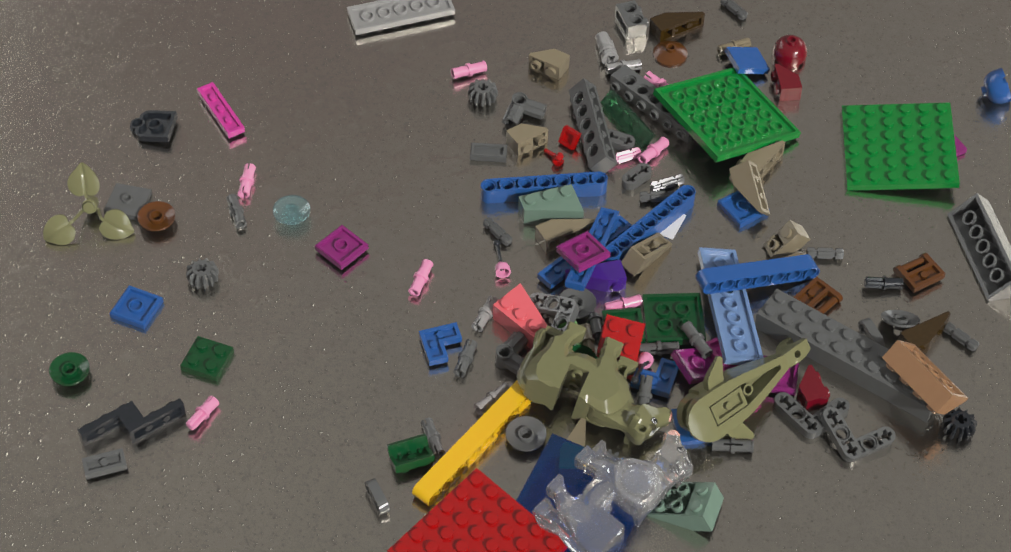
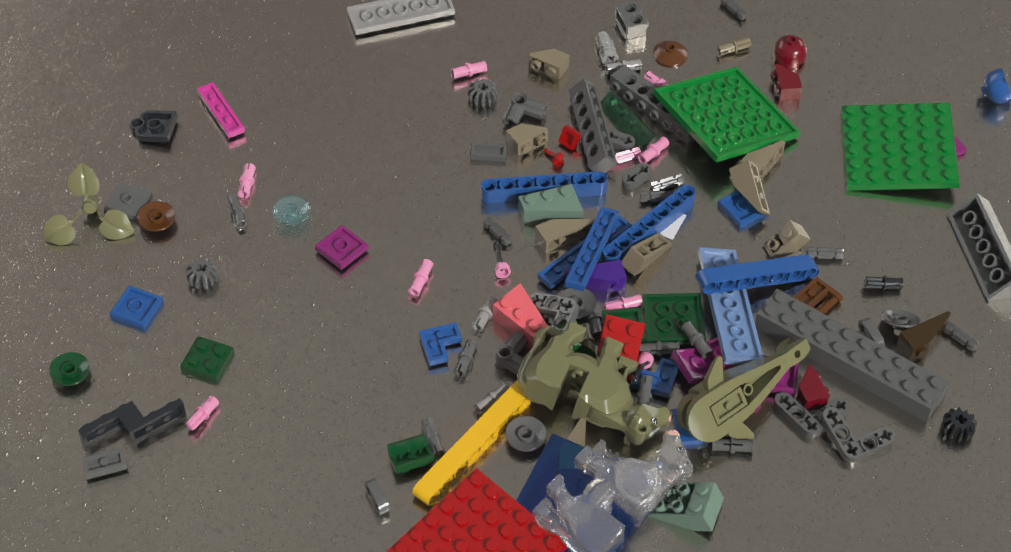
magenta plate [556,231,610,273] -> none
dark brown slope [649,12,705,43] -> none
blue tile [725,47,770,74] -> none
medium nougat slope [882,340,968,415] -> none
reddish brown plate [893,253,946,293] -> none

